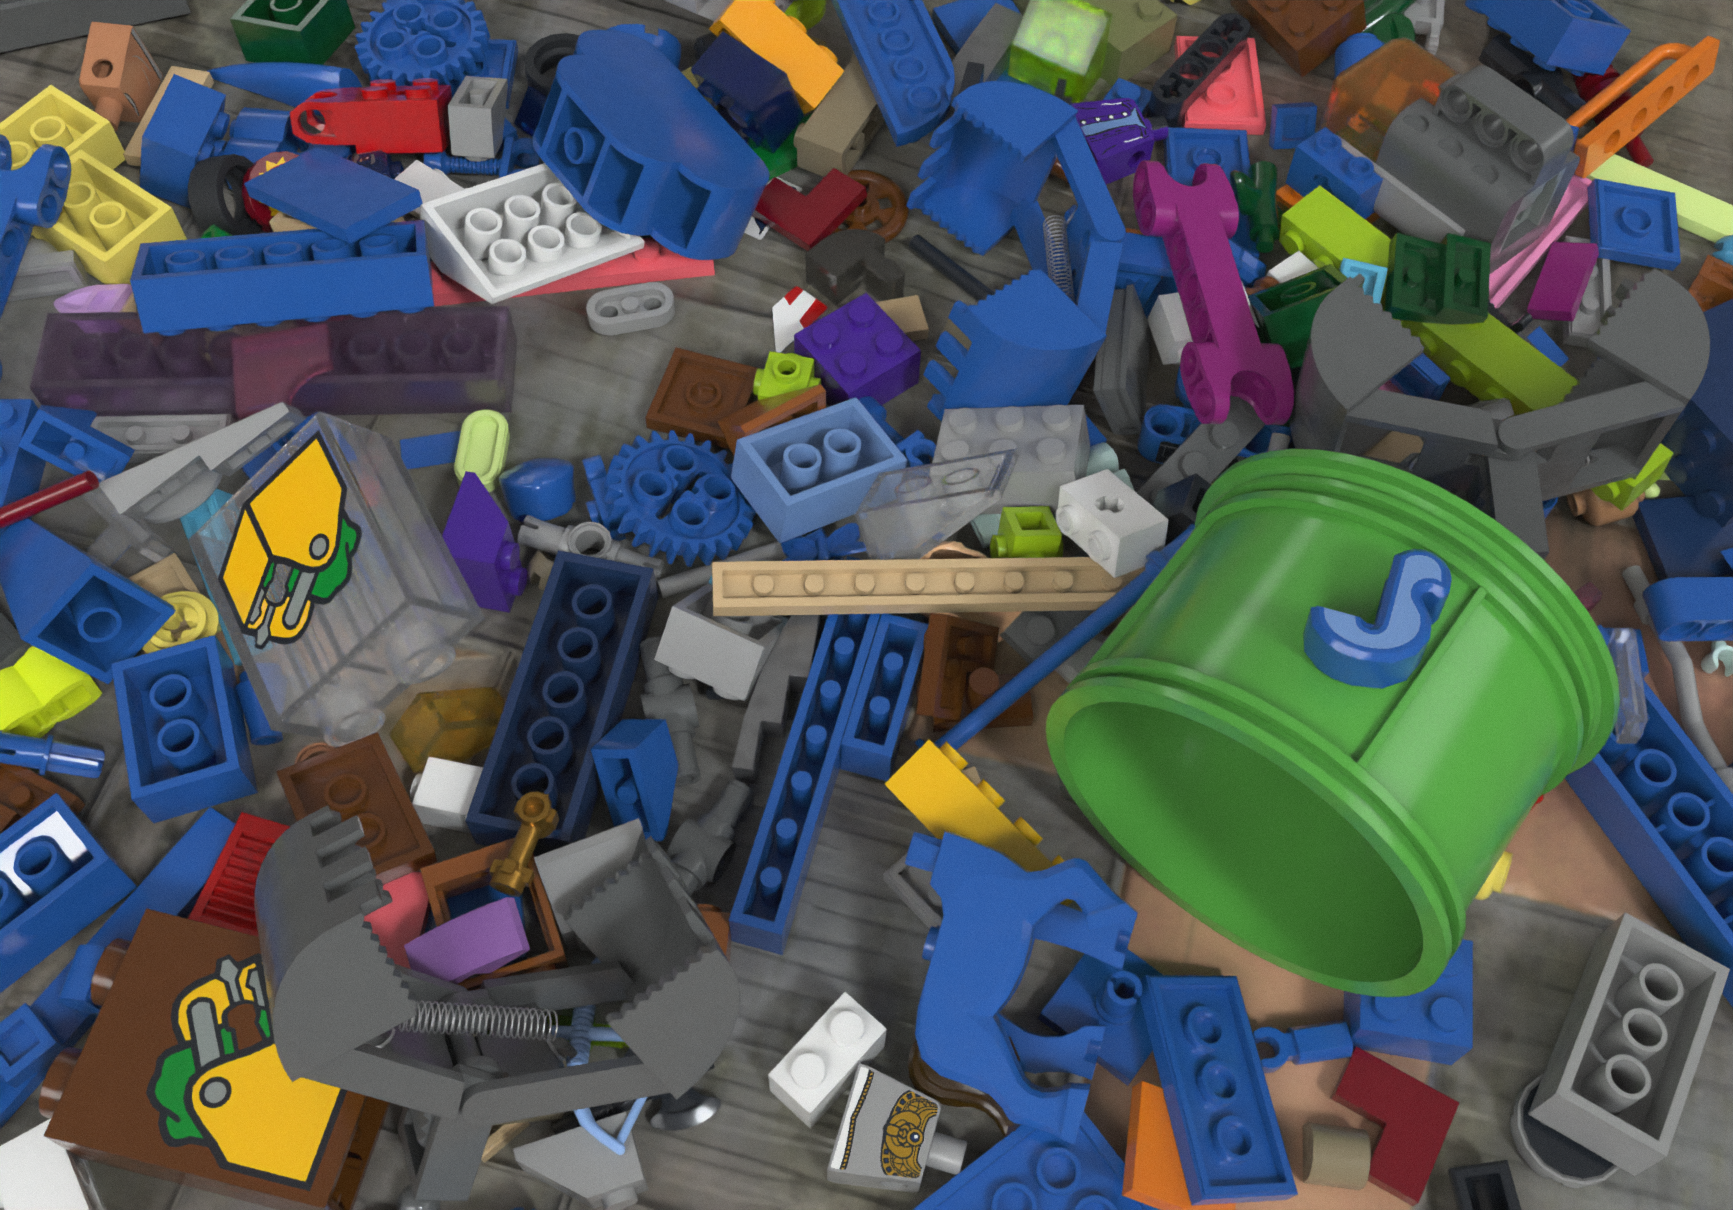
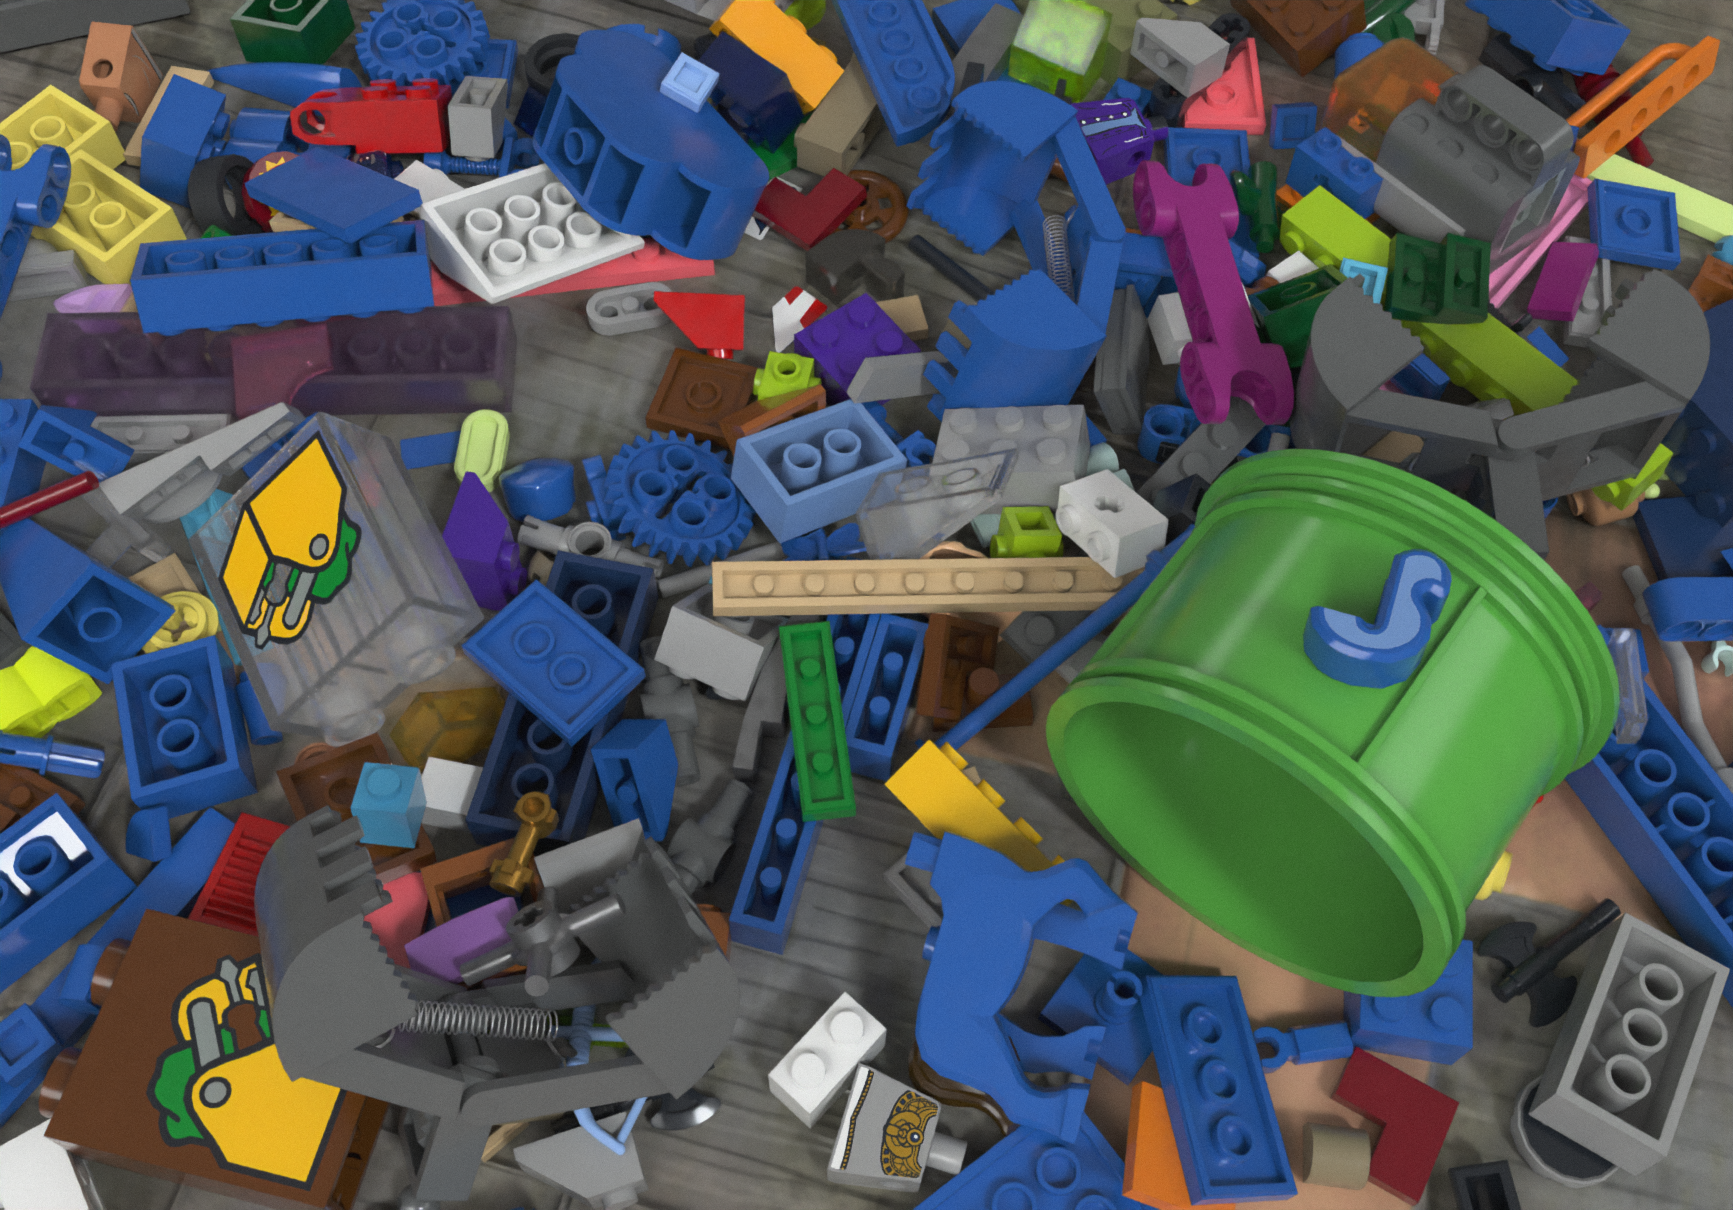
none -> blue tile [126,805,172,862]
none -> dark azure brick [350,762,427,848]
none -> flat silver bar [460,887,626,997]
none -> blue tile [461,579,646,747]
none -> red slope [654,291,745,359]
none -> light blue tile [660,52,720,113]
none -> green tile [779,621,856,822]
none -> light grey tile [846,348,968,404]
none -> light grey slope [1130,18,1230,98]
none -> black piece [1477,898,1621,1028]

